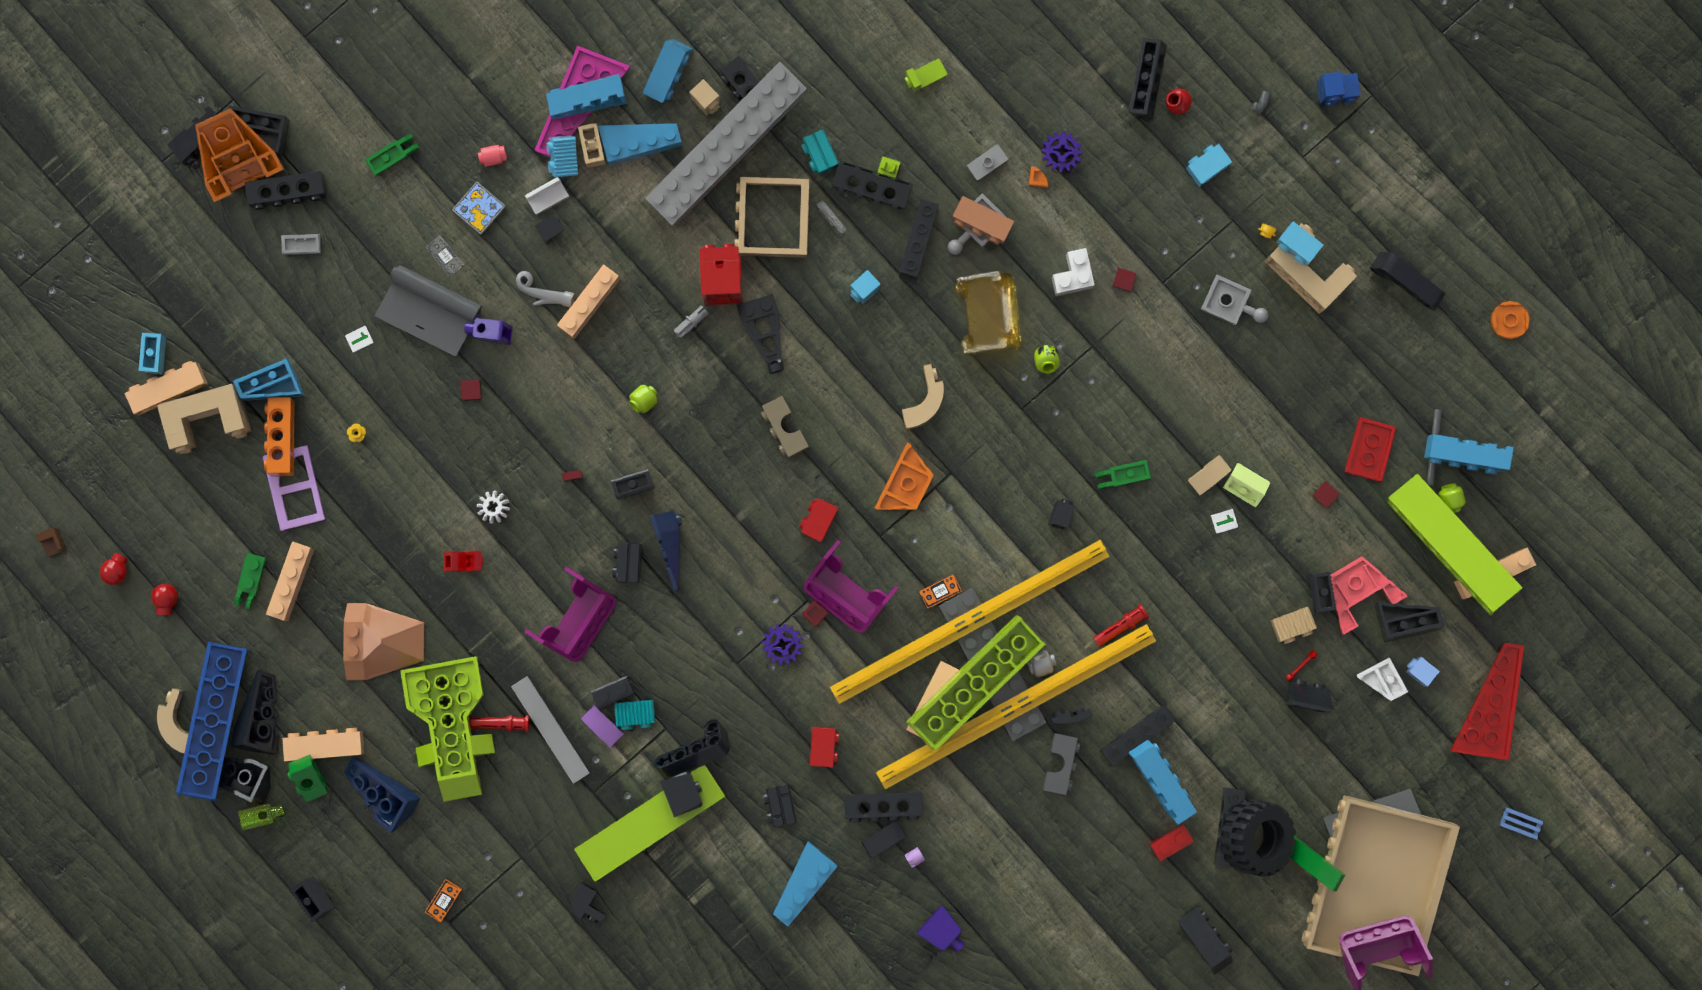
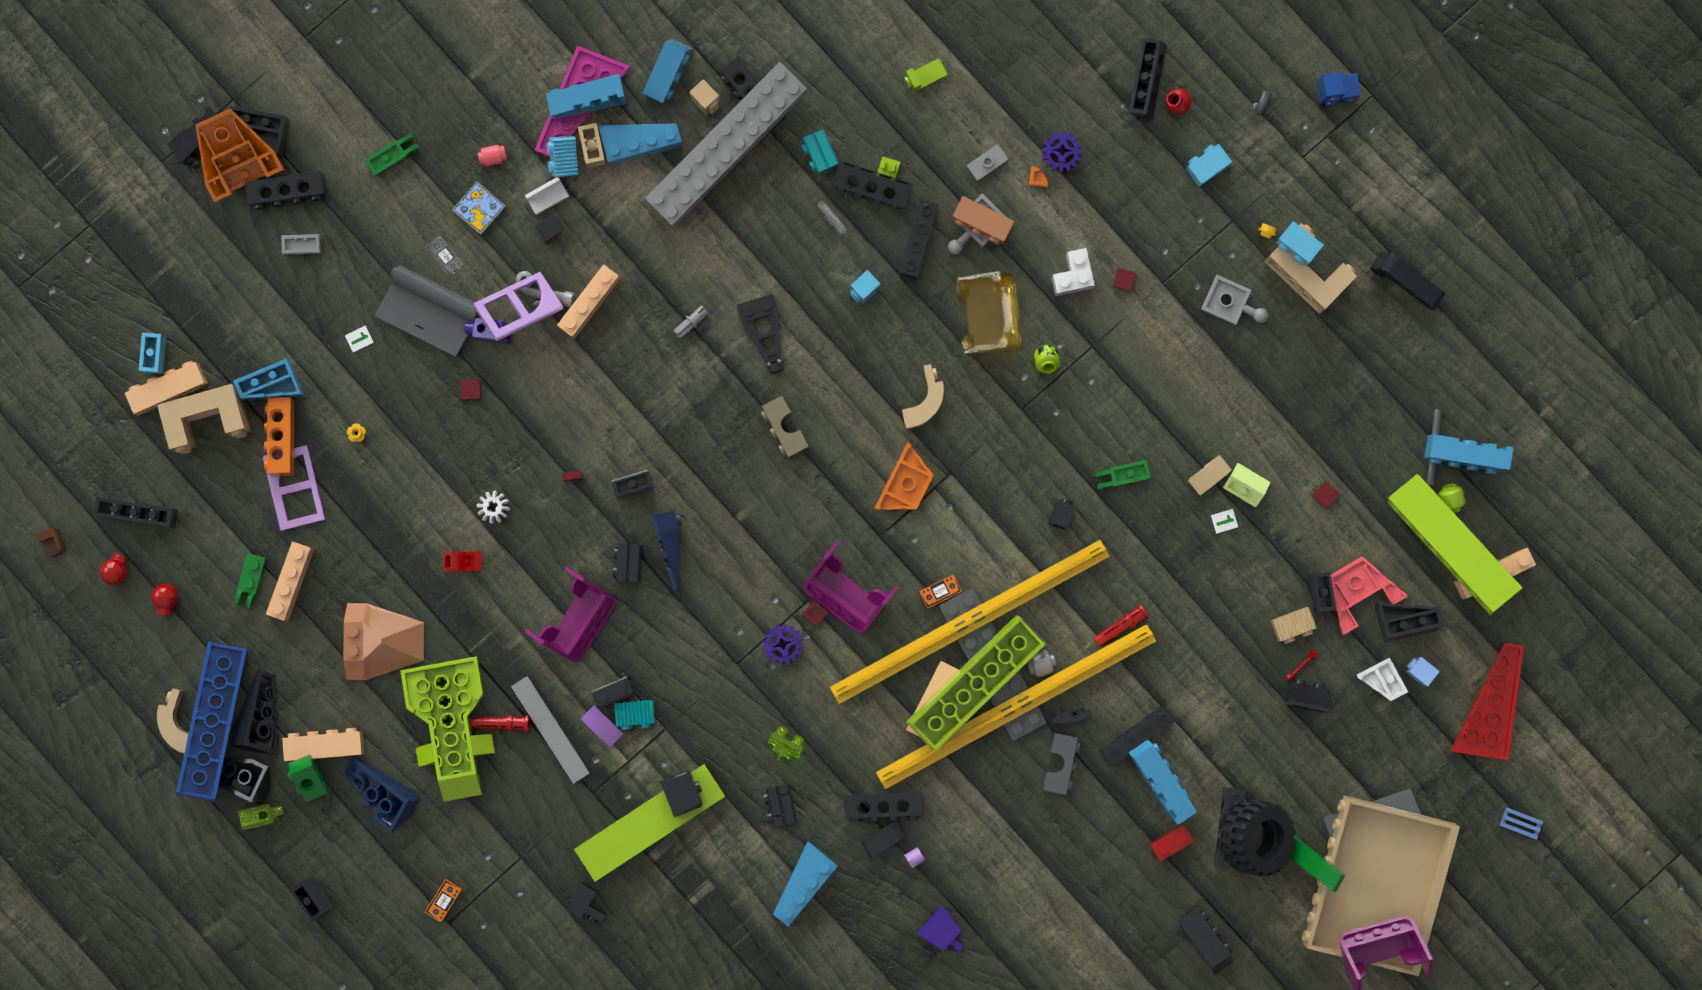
lime head [629,385,657,413] -> none
black beam [654,719,730,779] -> none
red piece [699,244,743,305] -> none
tan window [735,177,809,258] -> none
red brick [799,498,838,543] -> none
red brick [810,727,839,767] -> none
red tile [1344,417,1397,483] -> none
orange tile [1490,301,1530,340] -> none
none -> black brick [93,497,178,529]
none -> lavender window [473,272,564,341]
none -> clear neon green hips [768,726,804,761]

